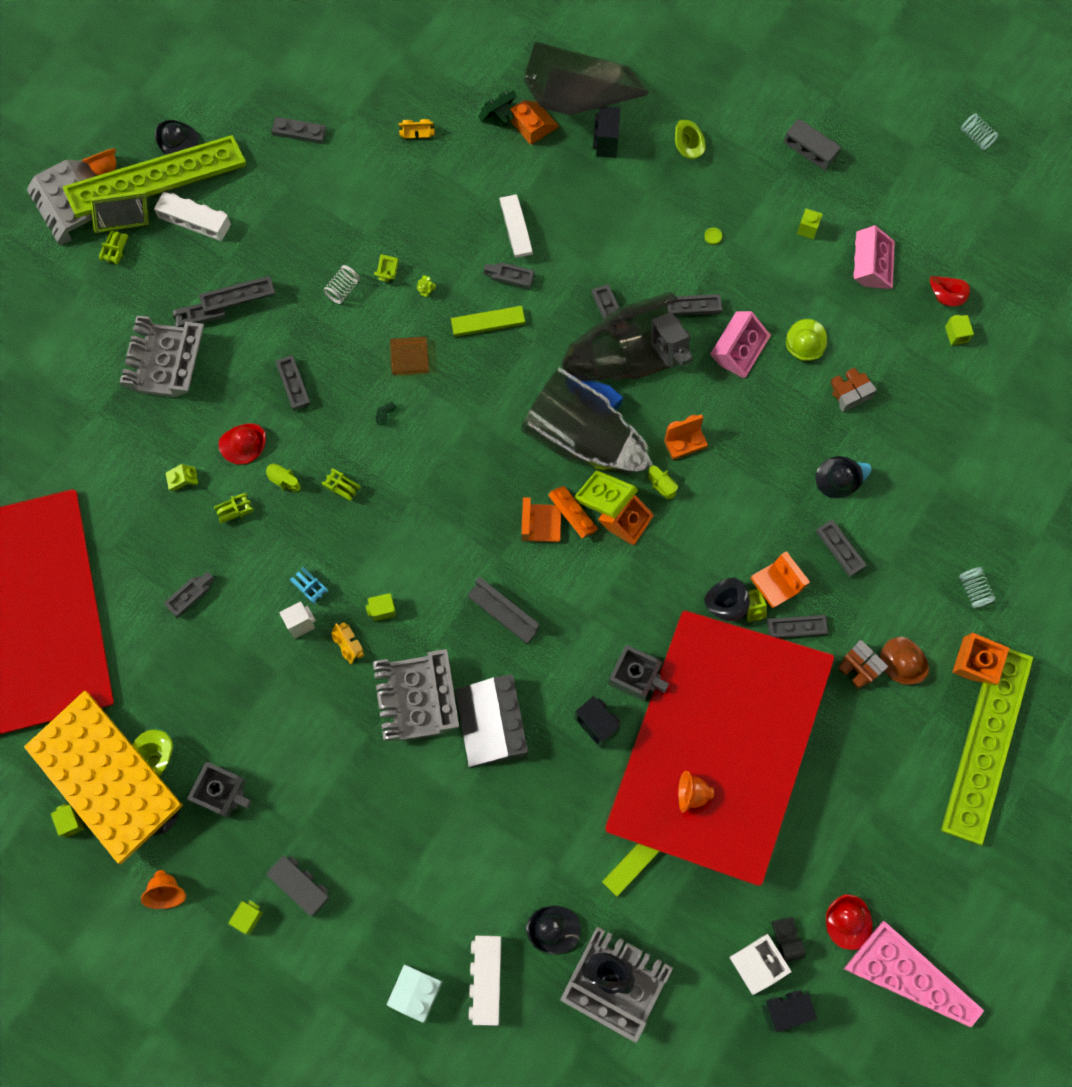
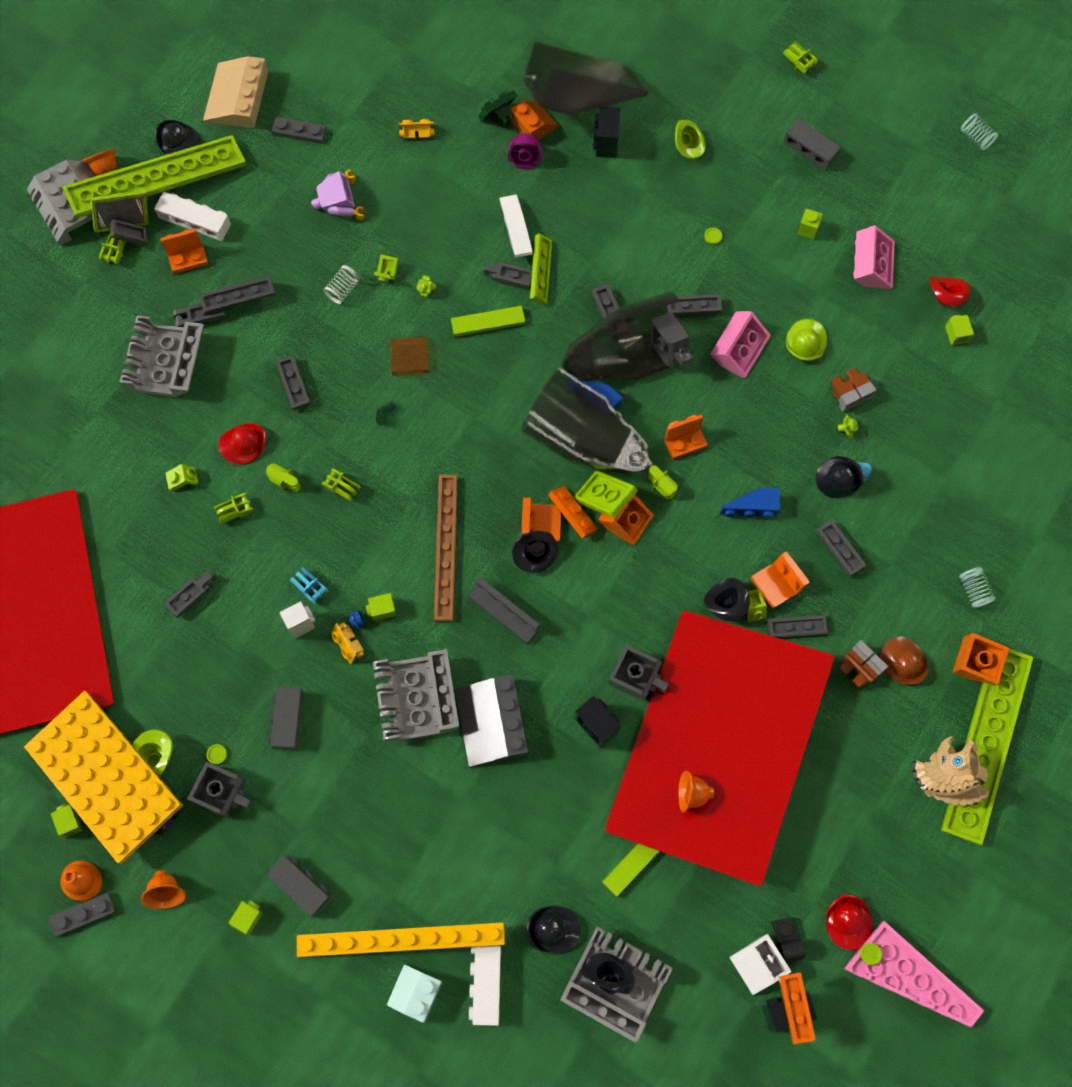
none -> dark grey plate [48,893,116,937]
none -> orange hat [60,860,103,901]
none -> dark grey tile [110,219,147,246]
none -> orange bracket [161,229,208,274]
none -> tan slope [203,56,268,129]
none -> lime piece [206,744,227,765]
none -> dark grey brick [268,687,304,751]
none -> yellow plate [297,923,505,957]
none -> lavender torso [311,170,365,221]
none -> blue plate [349,610,366,629]
none -> medium nougat tile [434,475,458,622]
none -> magenta cylinder [507,133,543,169]
none -> black hat [512,531,559,573]
none -> lime tile [530,233,552,306]
none -> blue slope [720,488,780,519]
none -> orange plate [778,972,816,1044]
none -> lime arm [783,42,818,73]
none -> lime plant [838,415,858,438]
none -> lime piece [860,943,882,965]
none -> tan piece [912,736,989,806]

